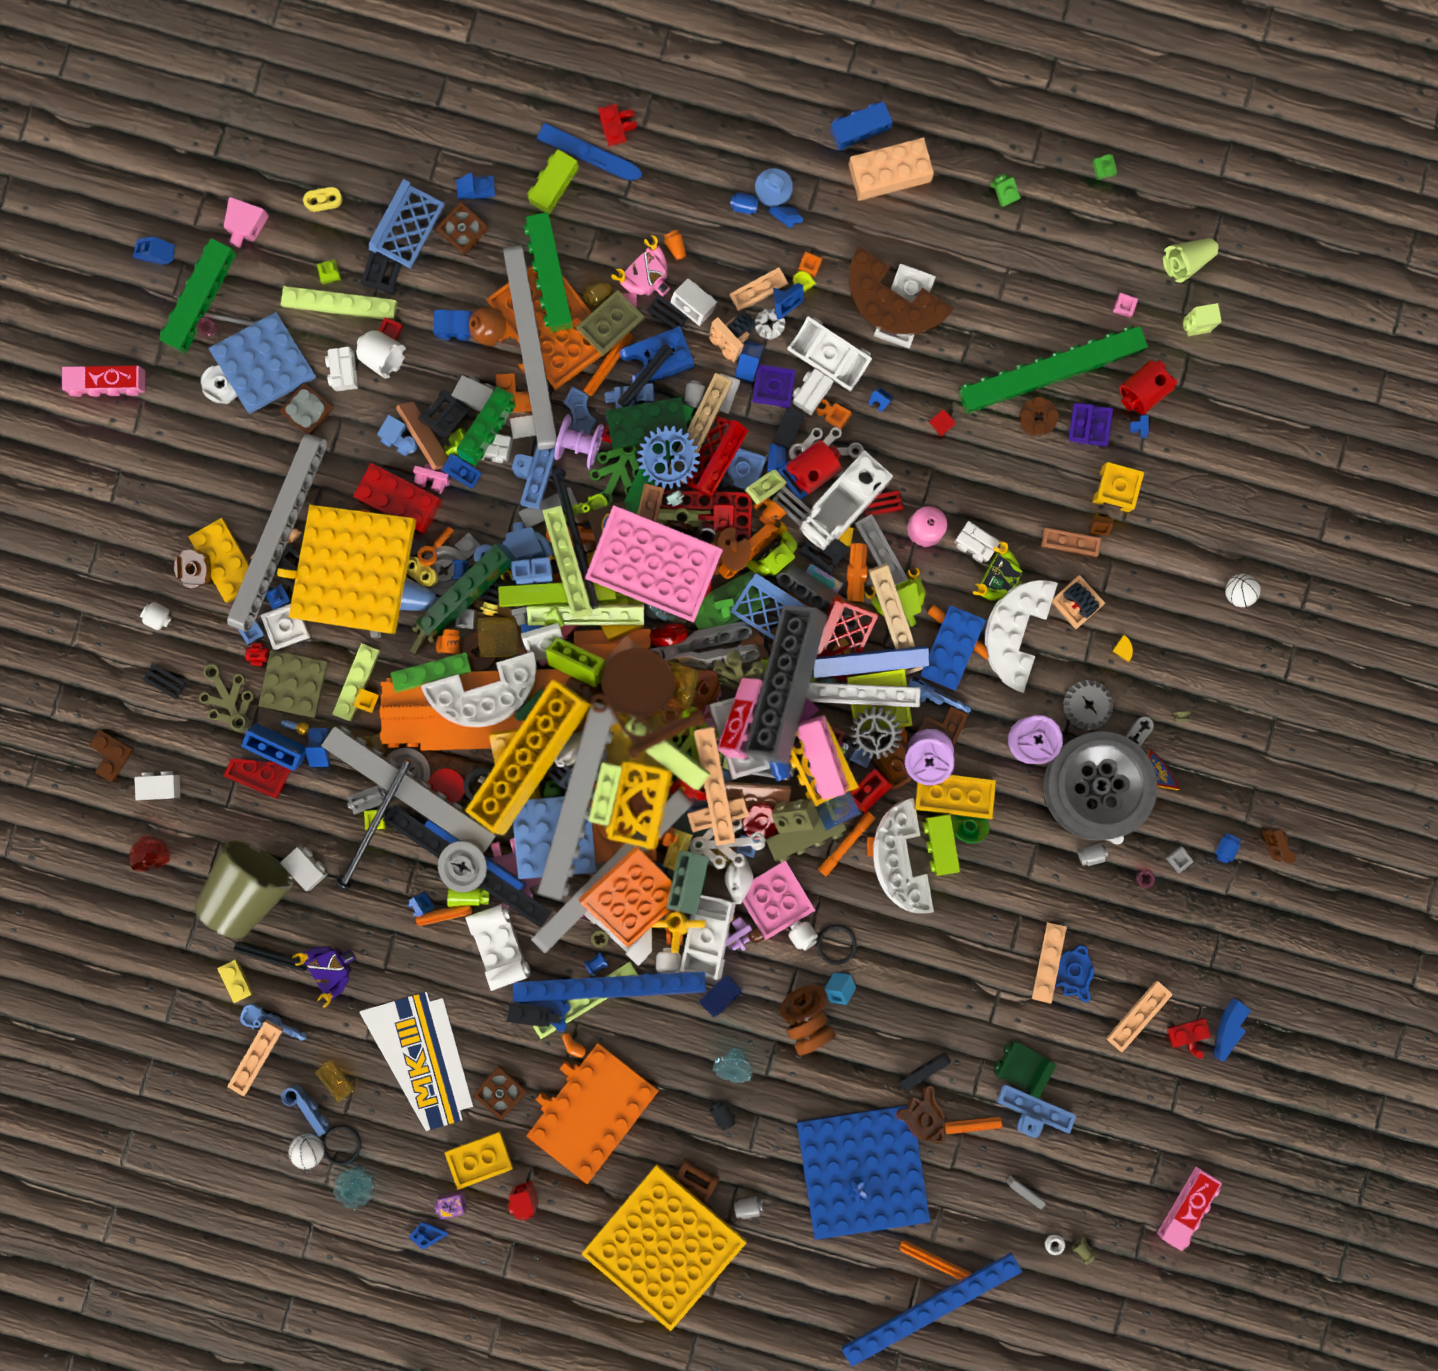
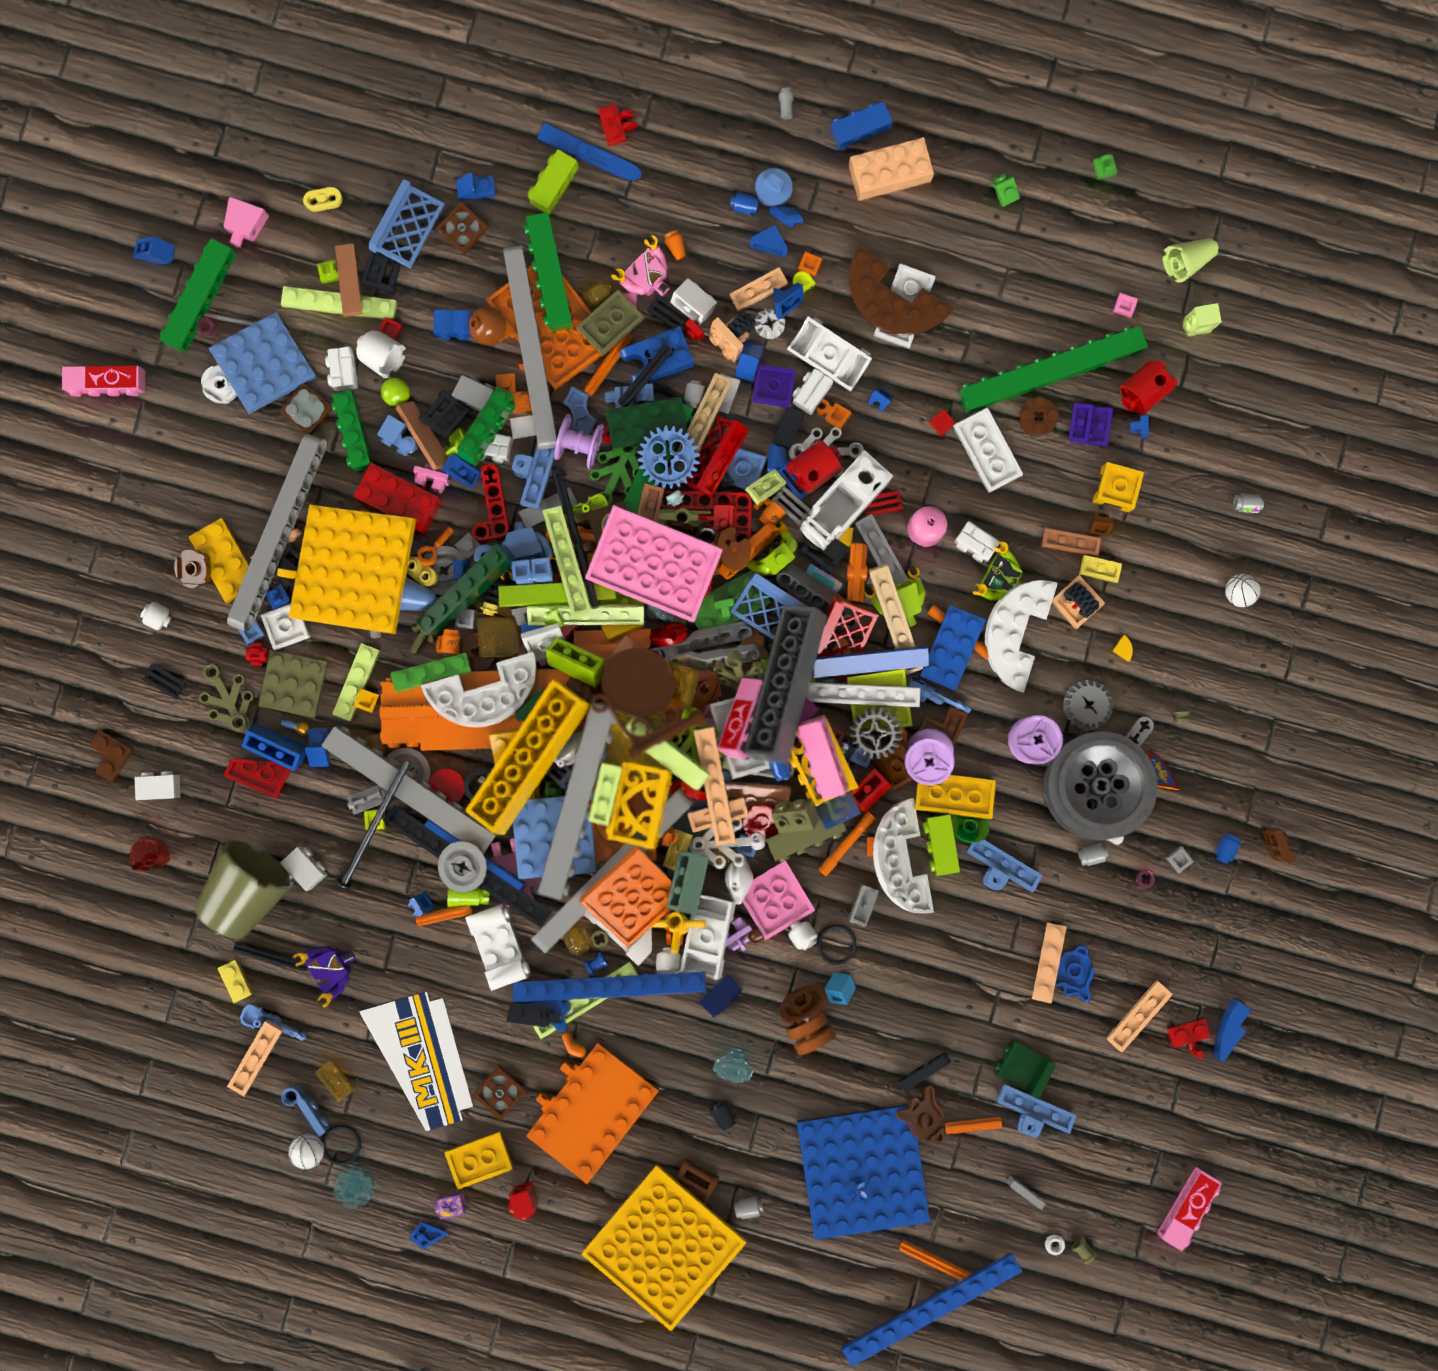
none -> green brick [331,390,374,472]
none -> nougat tile [335,244,363,317]
none -> lime hair [381,378,410,407]
none -> red beam [472,464,511,543]
none -> clear yellow head [563,925,591,955]
none -> red plate [685,318,704,342]
none -> blue slope [750,225,788,258]
none -> light grey animal [779,88,794,119]
none -> light grey hinge [848,884,879,927]
none -> white plate [953,408,1023,493]
none -> medium blue plate [966,840,1043,892]
none -> light yellow plate [1079,555,1122,583]
none -> light grey brick [1233,493,1264,513]

